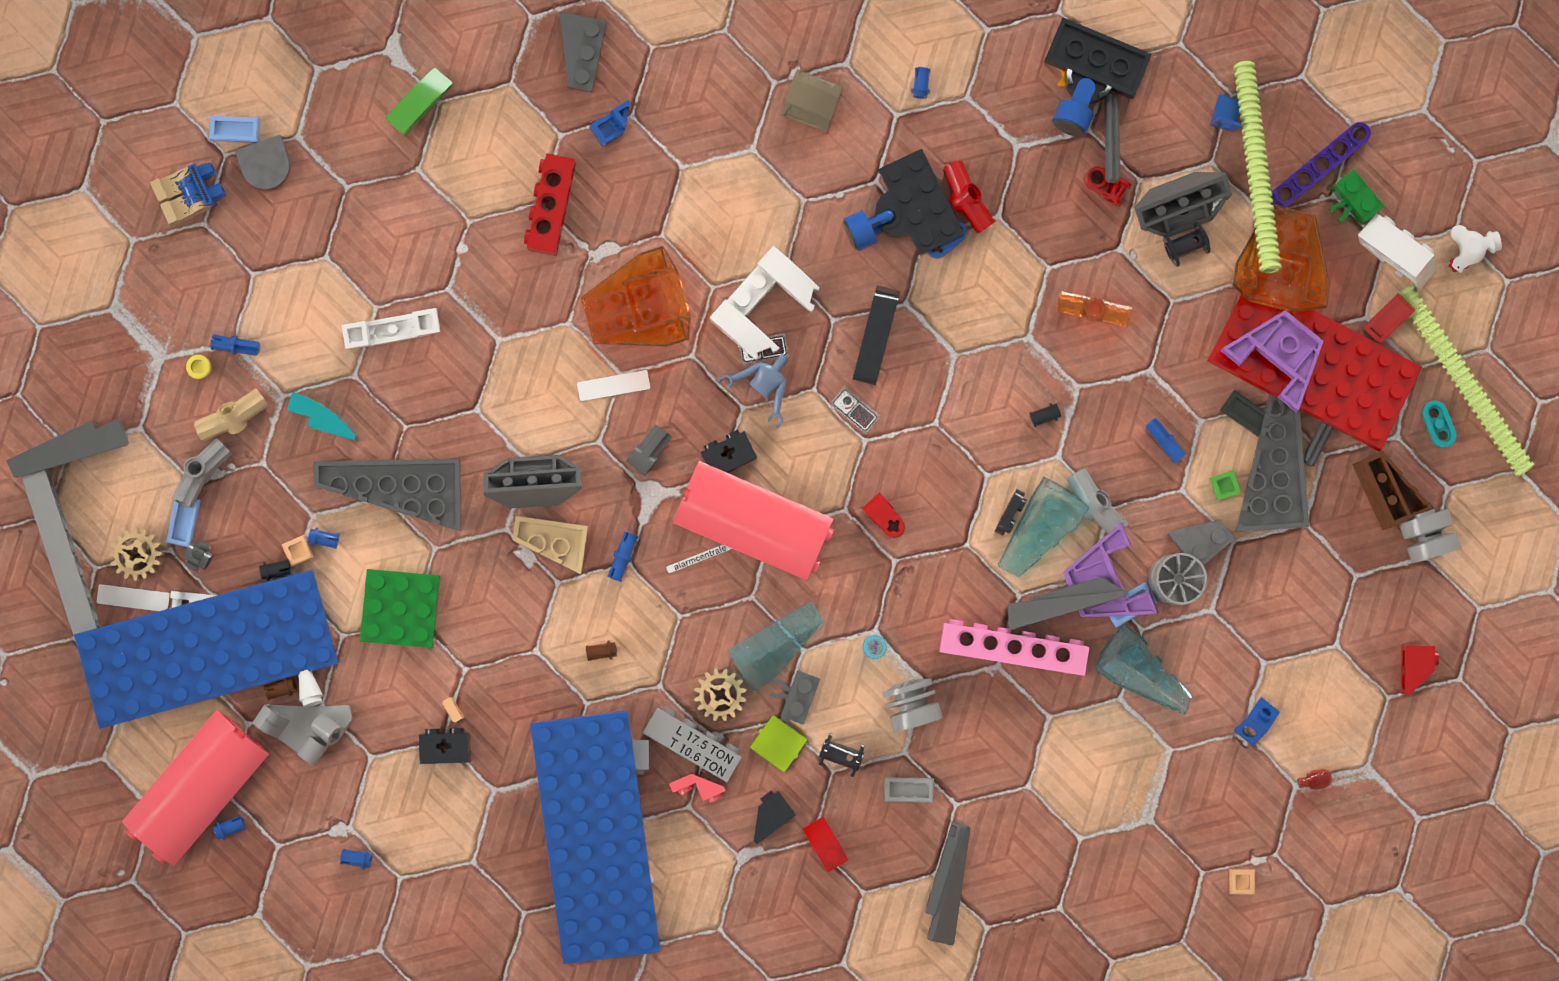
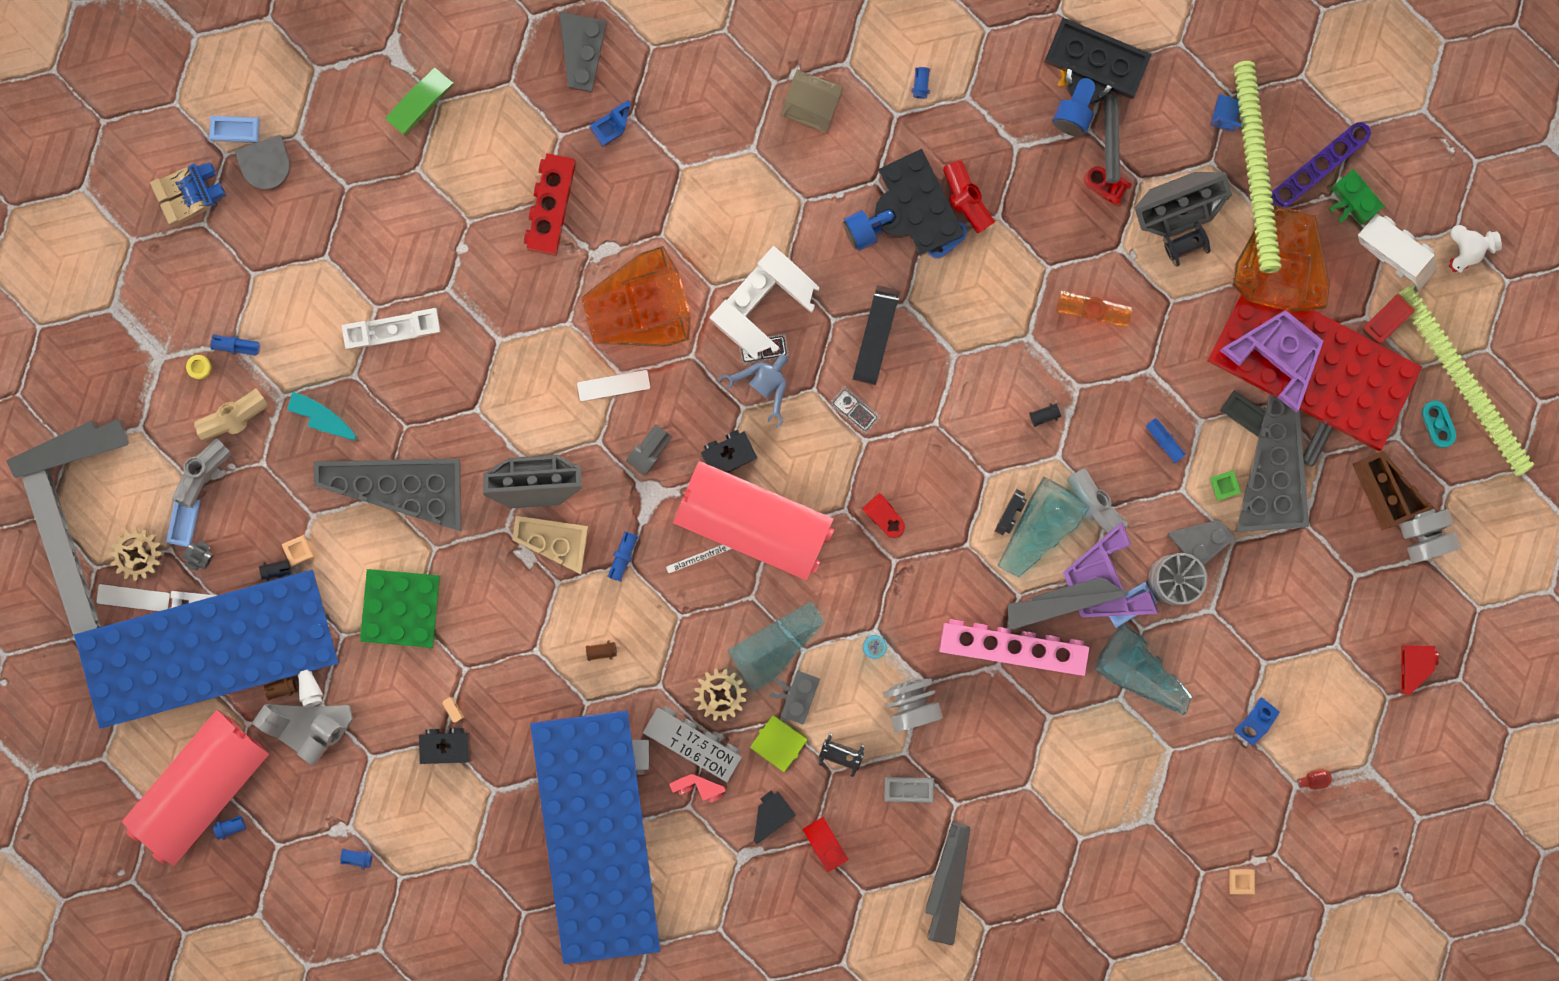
blue pin [308,527,340,549] -> none

